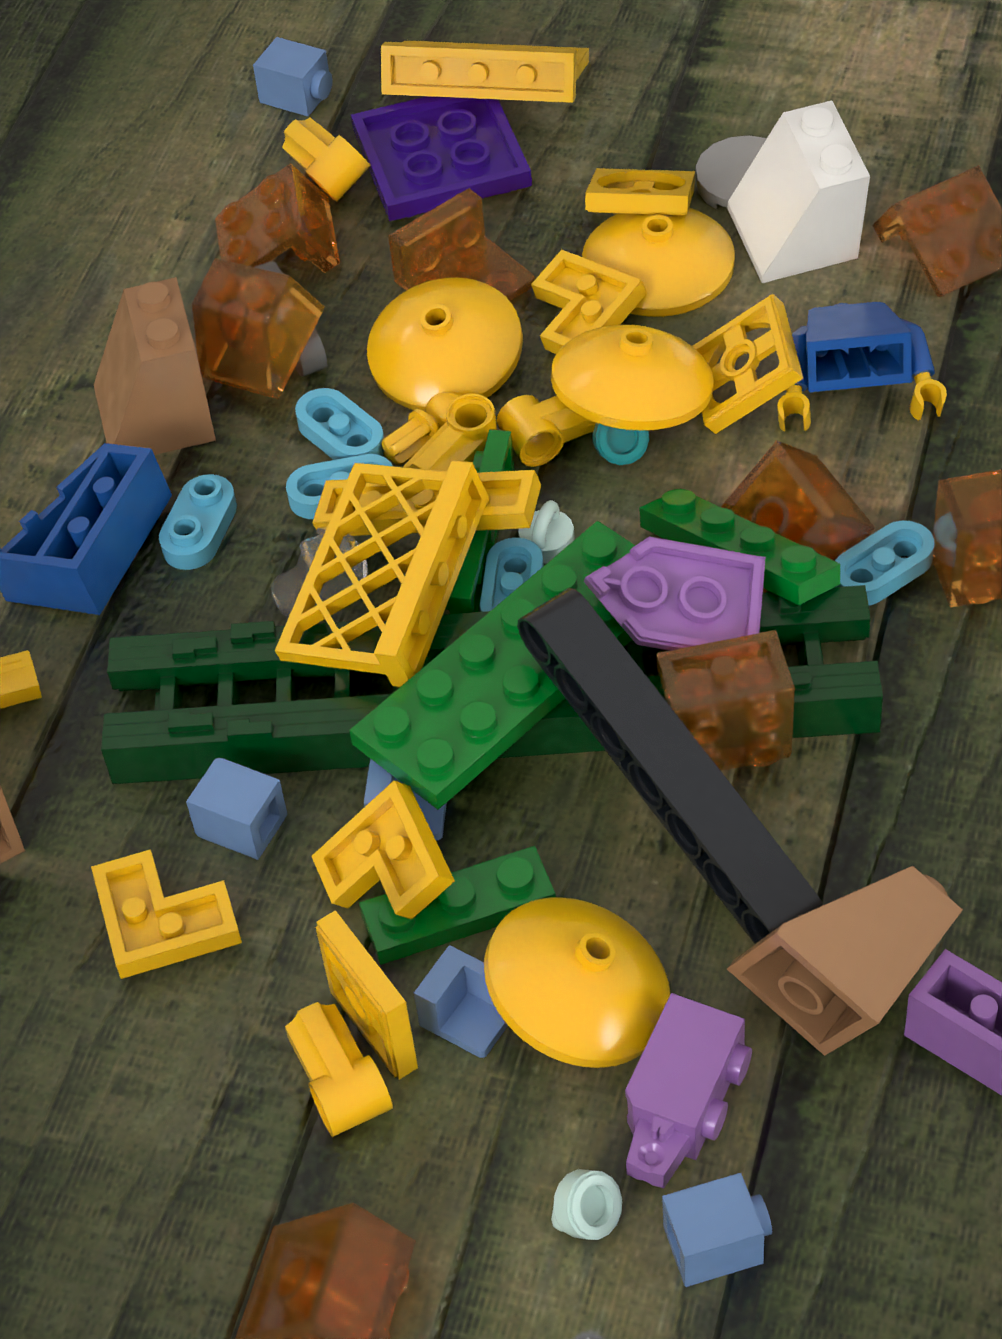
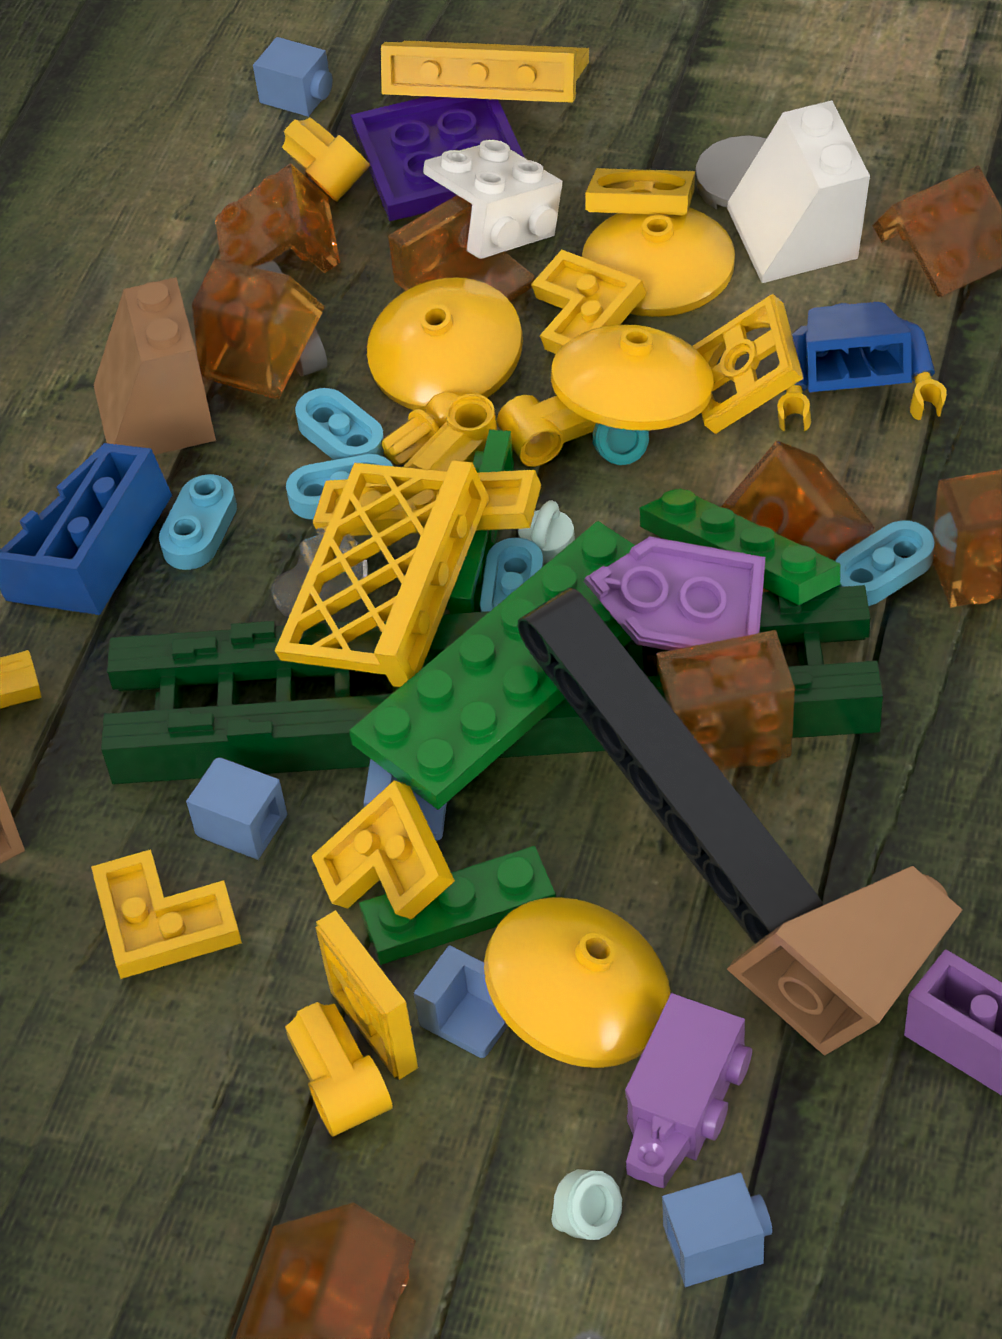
none -> white bracket [423,140,563,259]

